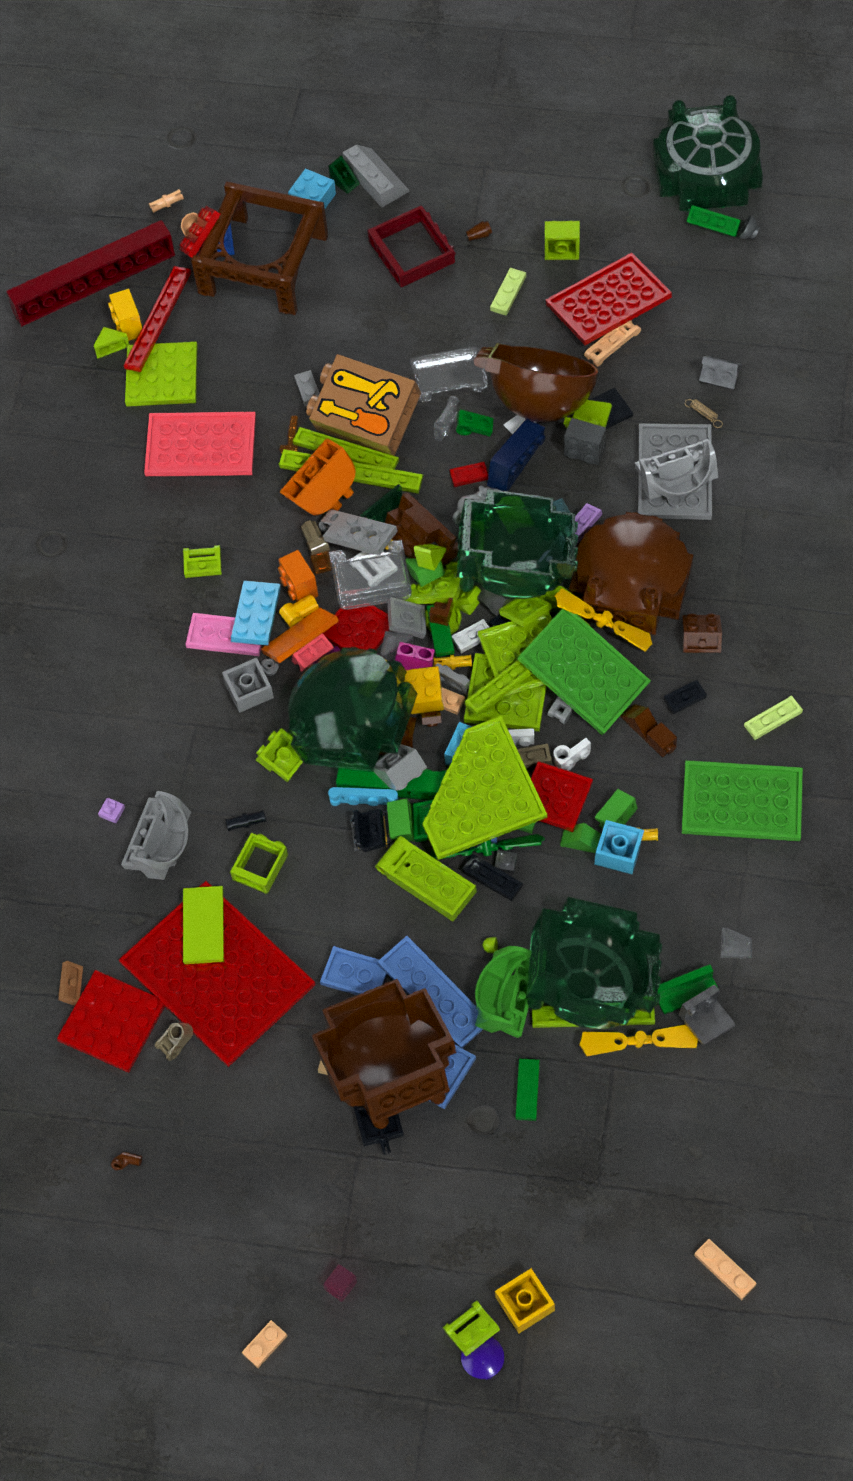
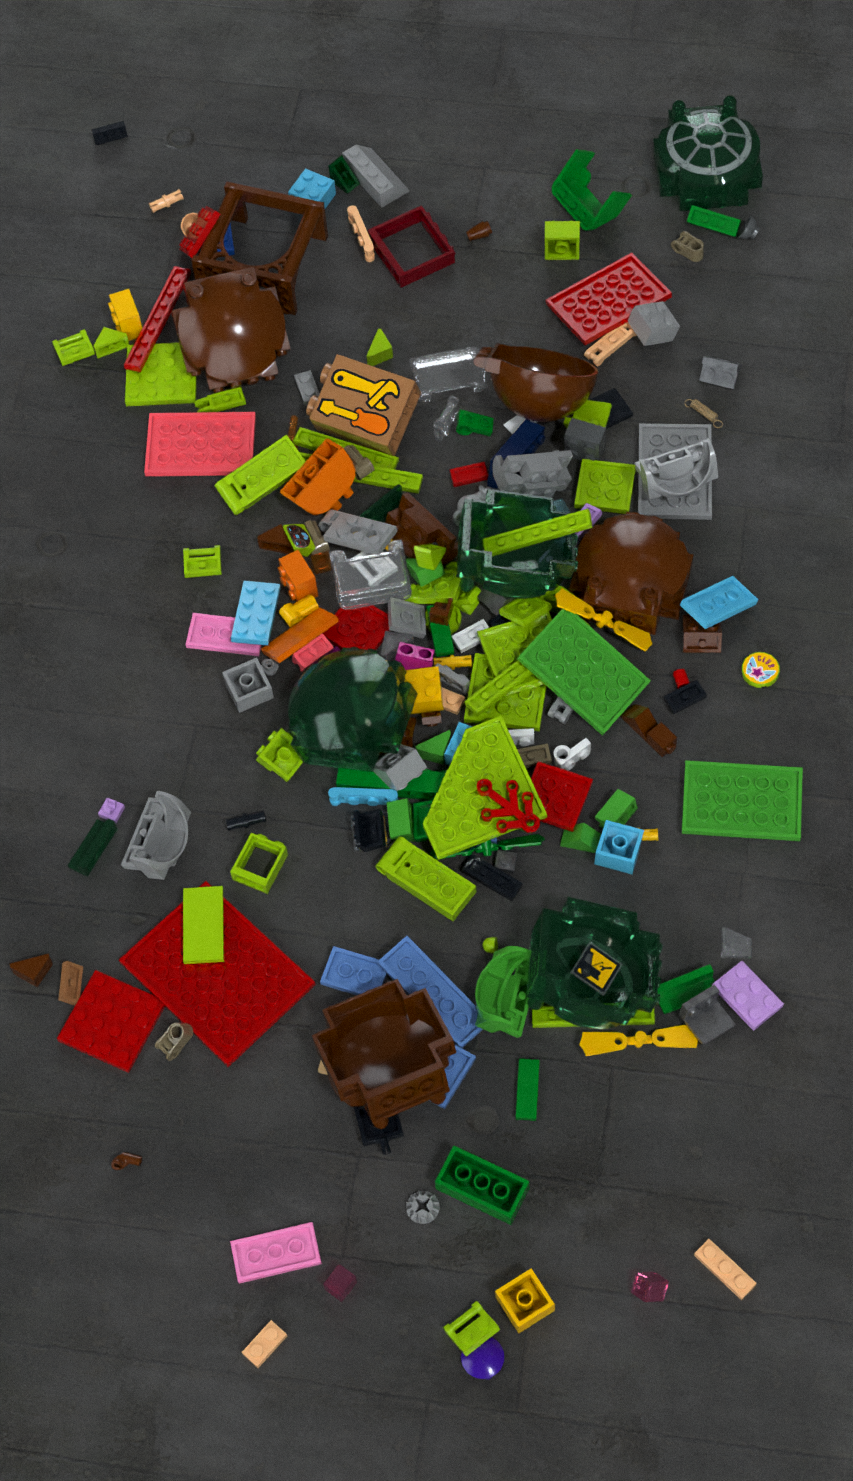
dark red brick [6,220,175,327] -> none
yellowish green plate [490,268,526,316] -> none
yellowish green tile [744,696,803,740] -> none
none -> reddish brown slope [10,953,53,987]
none -> lime plate [52,329,95,366]
none -> clear green panel [68,819,118,877]
none -> black plate [92,121,128,145]
none -> reddish brown windscreen [172,267,291,393]
none -> lime hinge [194,387,246,412]
none -> lime hinge [214,434,306,515]
none -> bright pink tile [230,1222,322,1284]
none -> reddish brown slope [257,524,294,554]
none -> slope [283,524,315,557]
none -> dark tan piece [344,445,375,480]
none -> light nougat plate [347,205,375,262]
none -> lime slope [366,329,393,366]
none -> light grey gear [406,1190,440,1224]
none -> bright green slope [415,730,451,765]
none -> green brick [435,1146,530,1225]
none -> red plant [477,779,540,833]
none -> lime tile [483,509,593,558]
none -> light grey piece [493,450,573,500]
none -> green windscreen [552,149,632,231]
none -> piece [570,942,623,996]
none -> lime plate [574,459,636,514]
none -> light grey brick [628,301,680,346]
none -> clear pink panel [631,1272,669,1302]
none -> dark tan piece [671,231,704,262]
none -> red hinge [673,669,690,689]
none -> medium azure plate [680,576,758,629]
none -> lavender plate [712,961,784,1031]
none -> tile [742,652,780,688]

